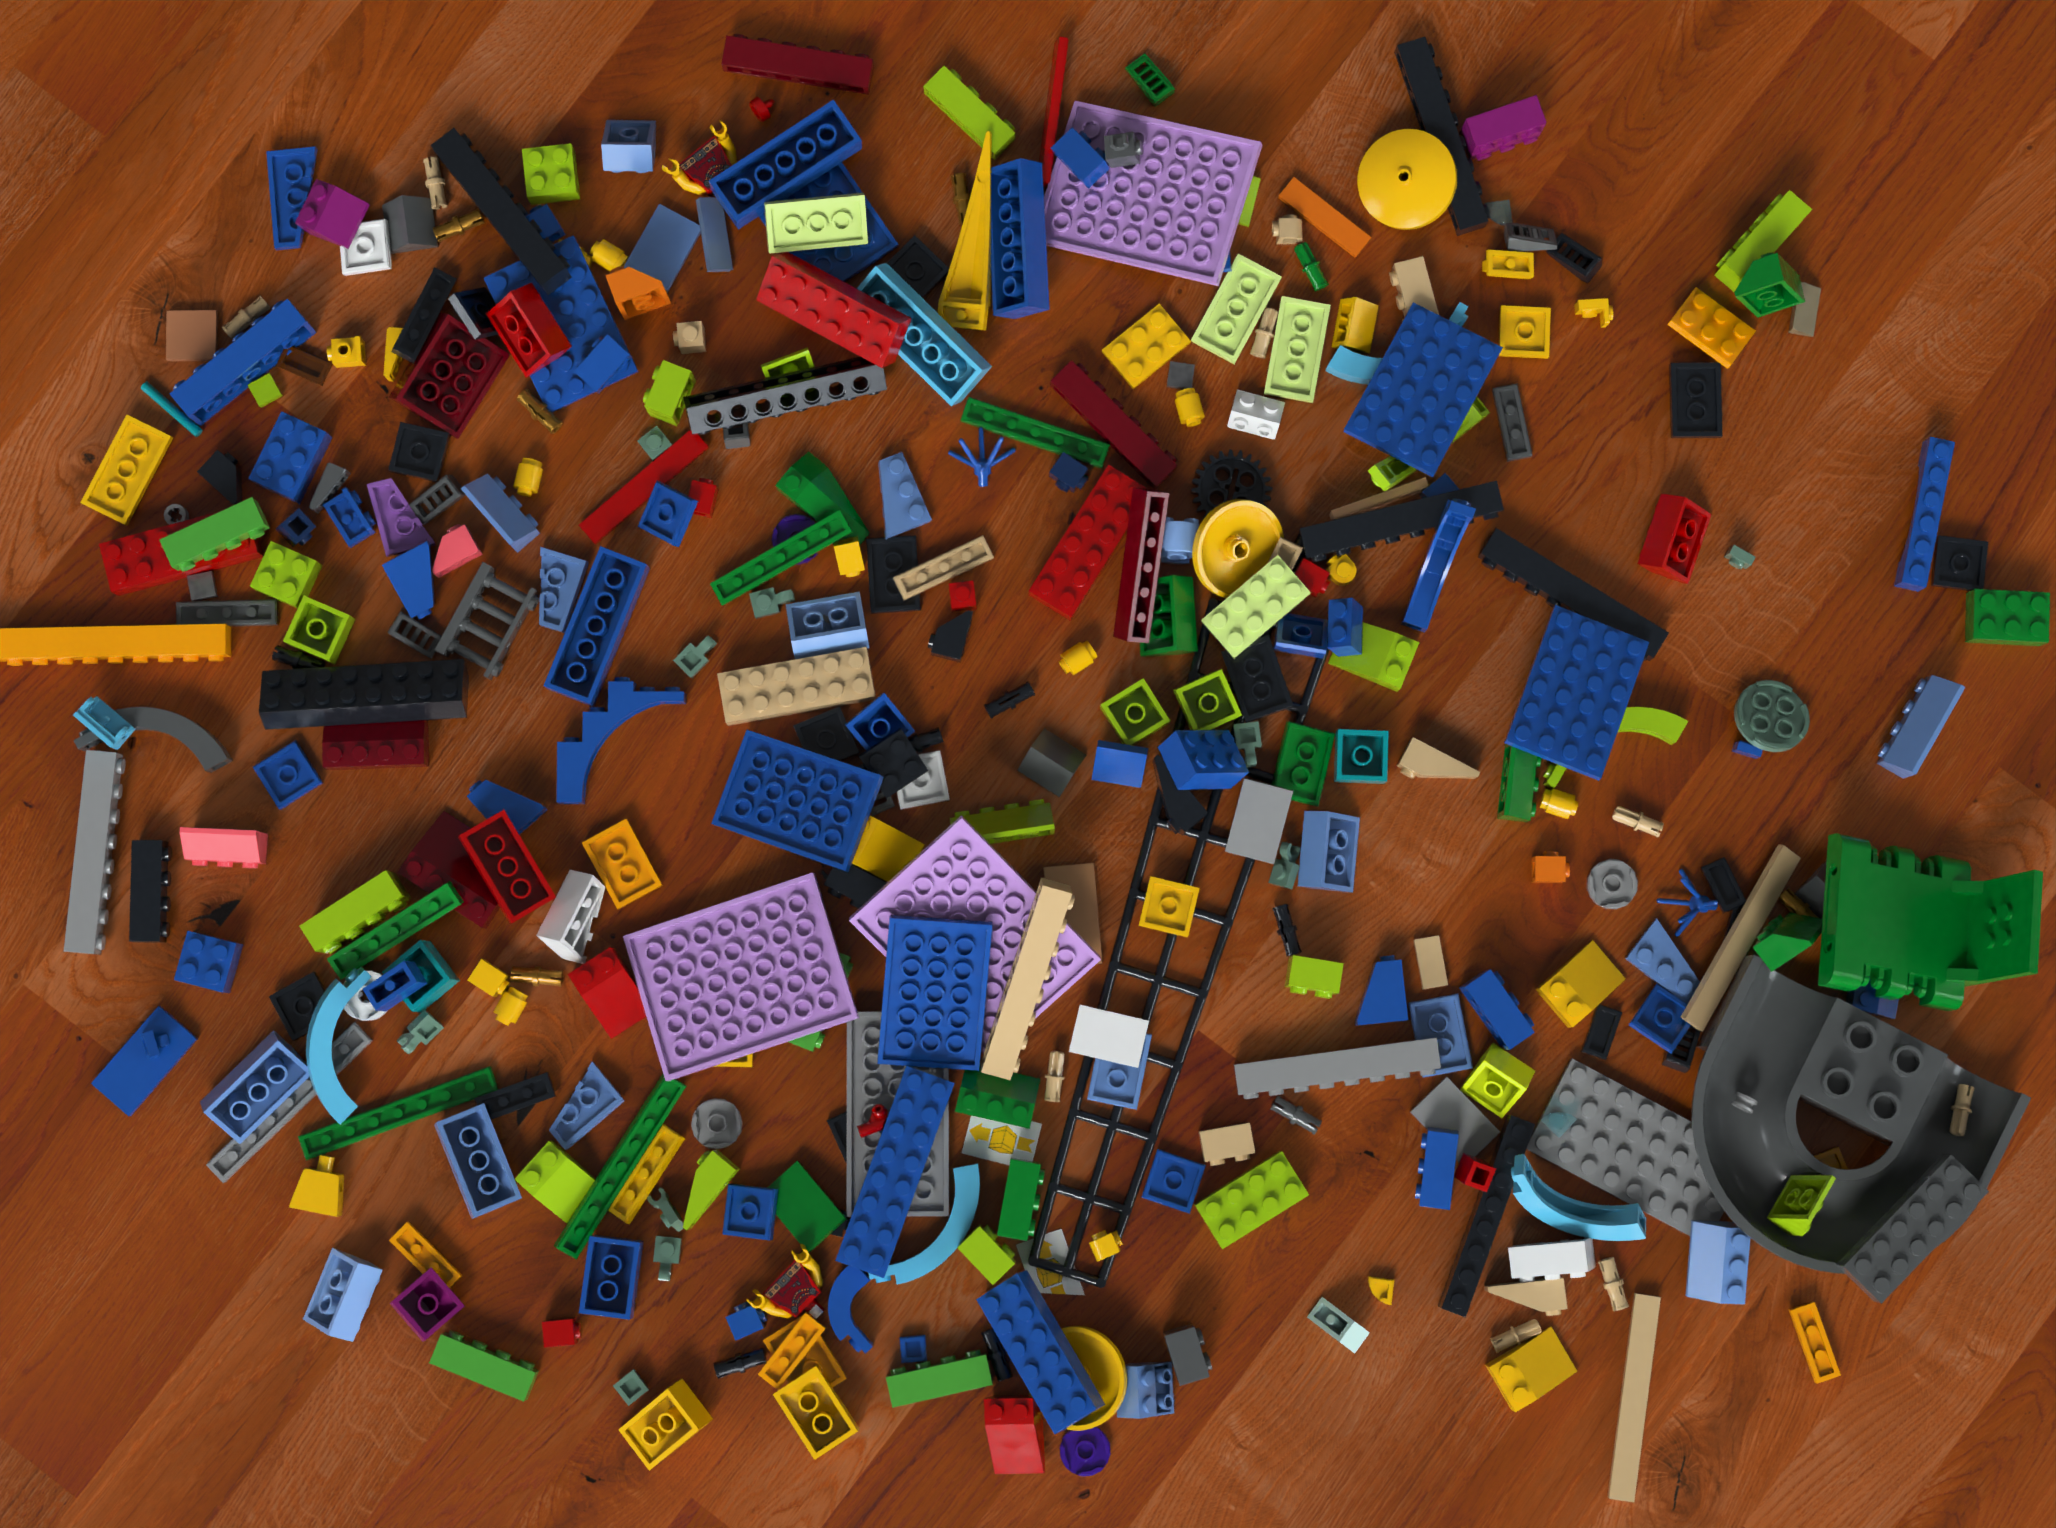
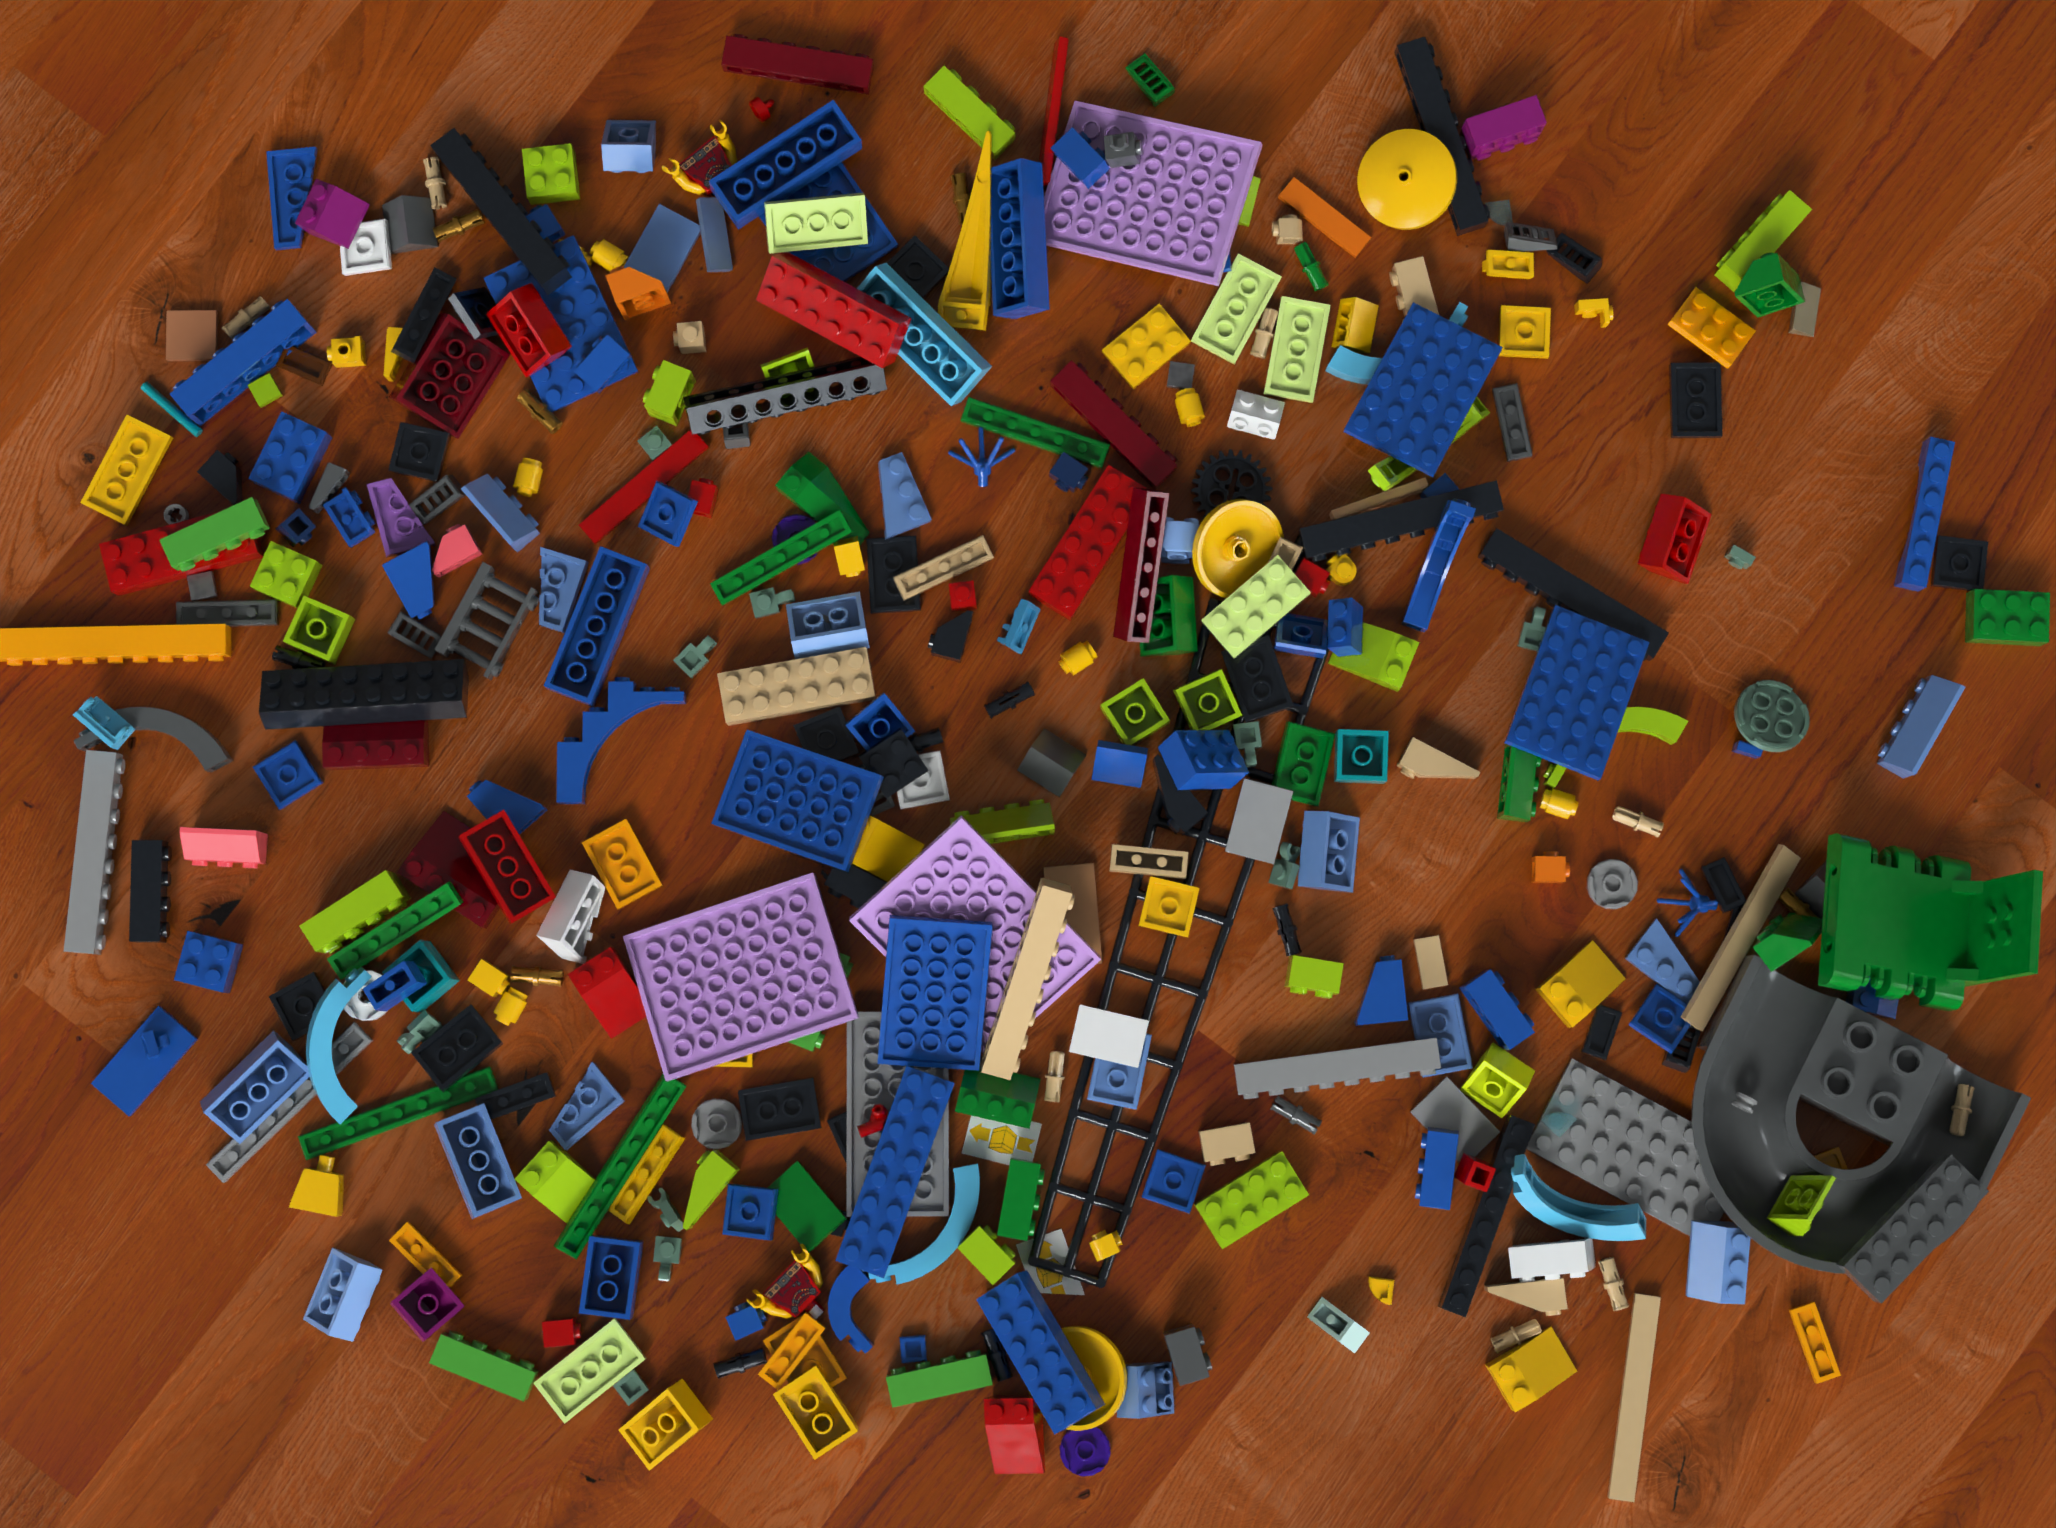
none -> black plate [411,1004,503,1093]
none -> yellowish green plate [533,1318,646,1424]
none -> black plate [738,1078,822,1141]
none -> dark azure plate [997,599,1041,655]
none -> tan brick [1109,844,1188,879]
none -> sand green plate [1517,607,1546,652]

